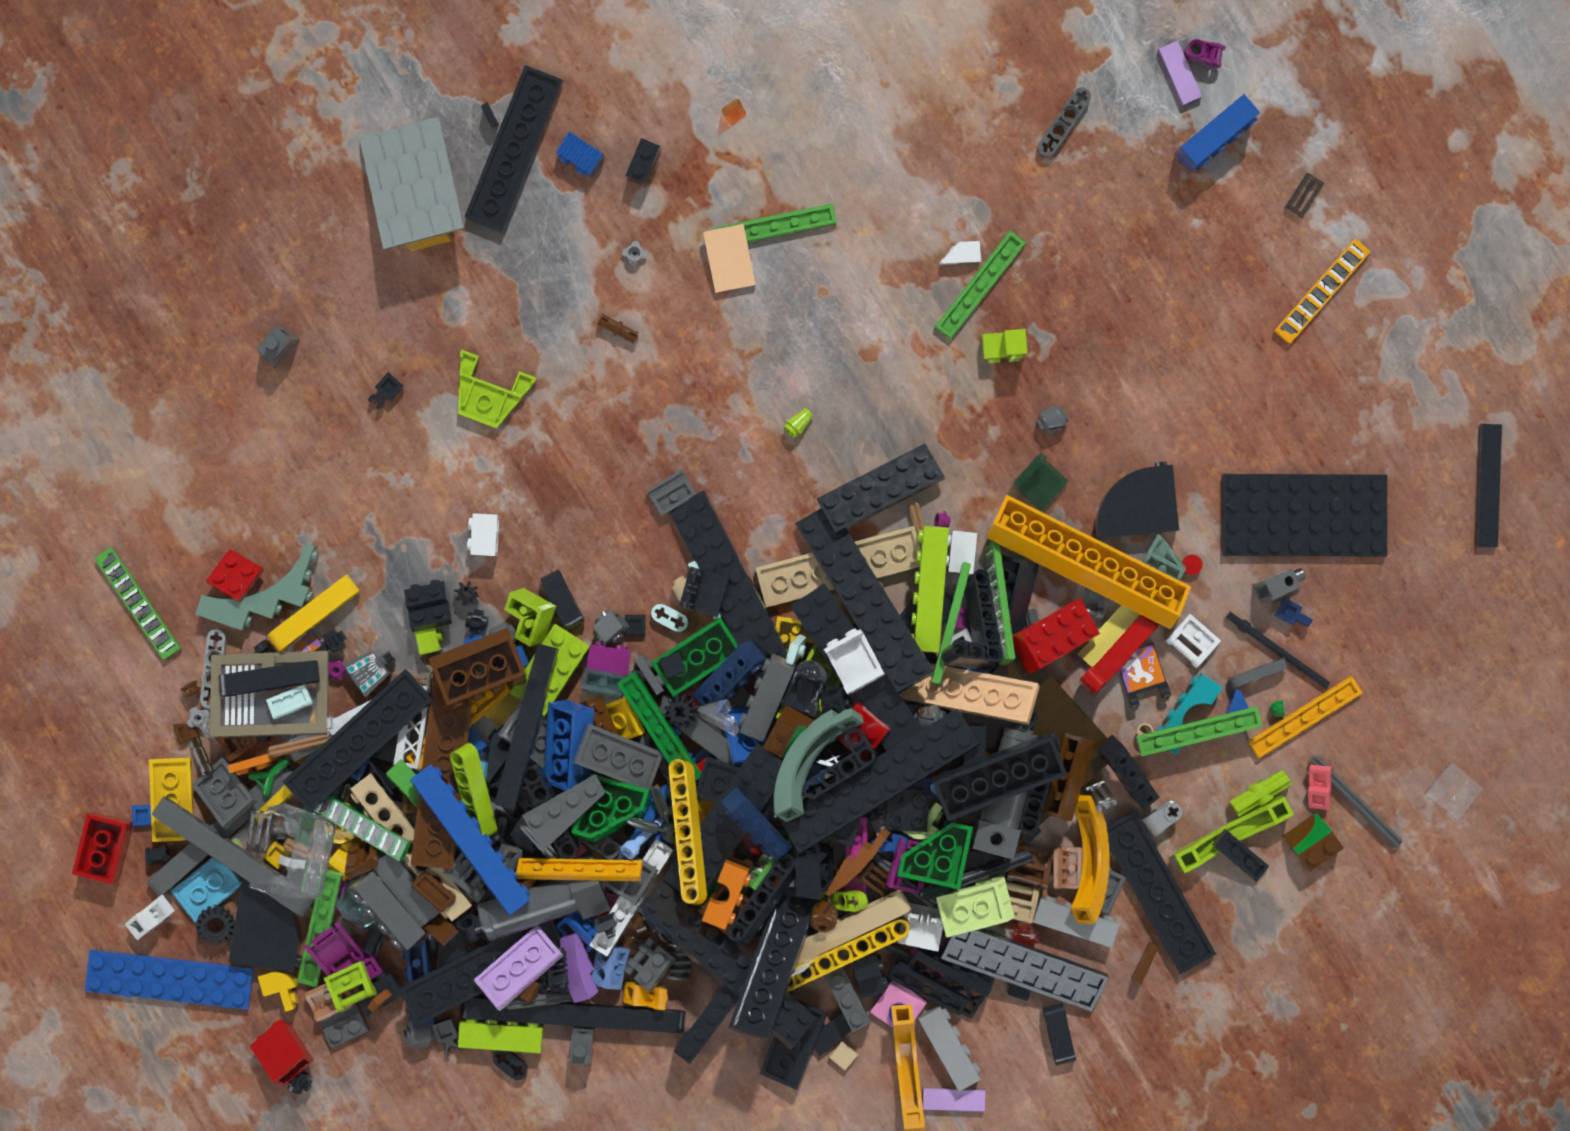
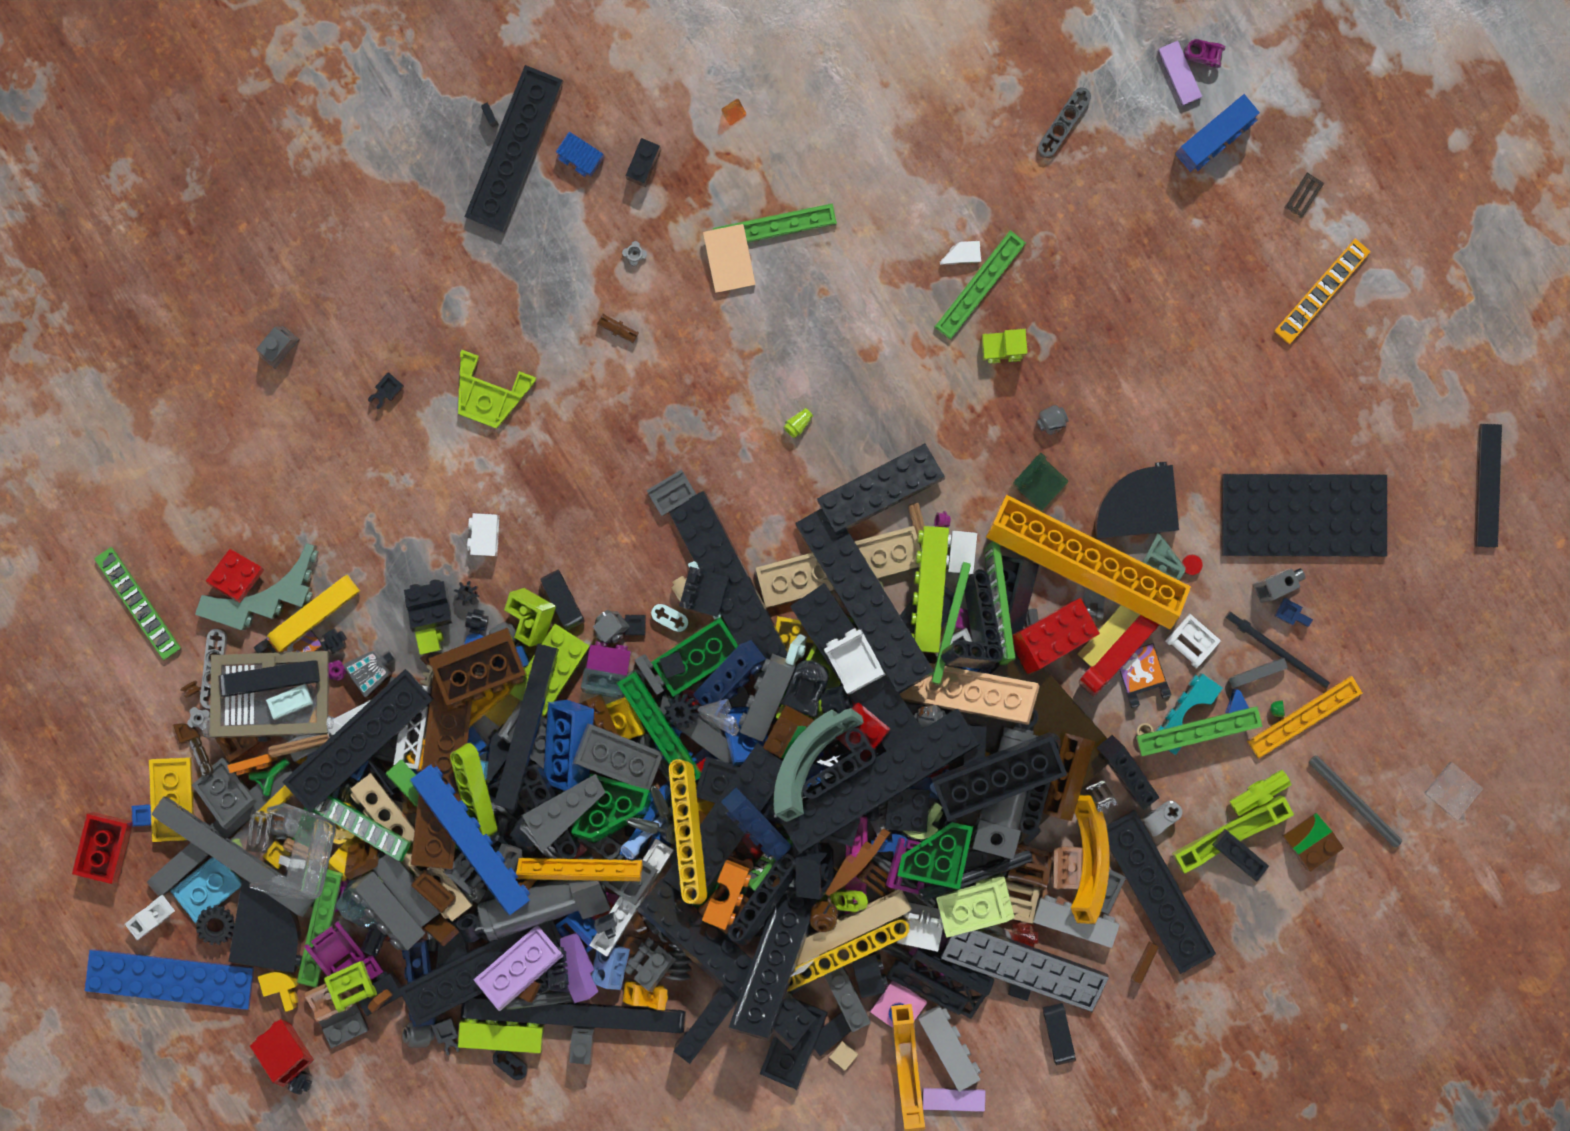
black bush [145,844,171,866] -> none
light grey piece [360,117,465,252] -> none
coral slope [1308,765,1331,810] -> none

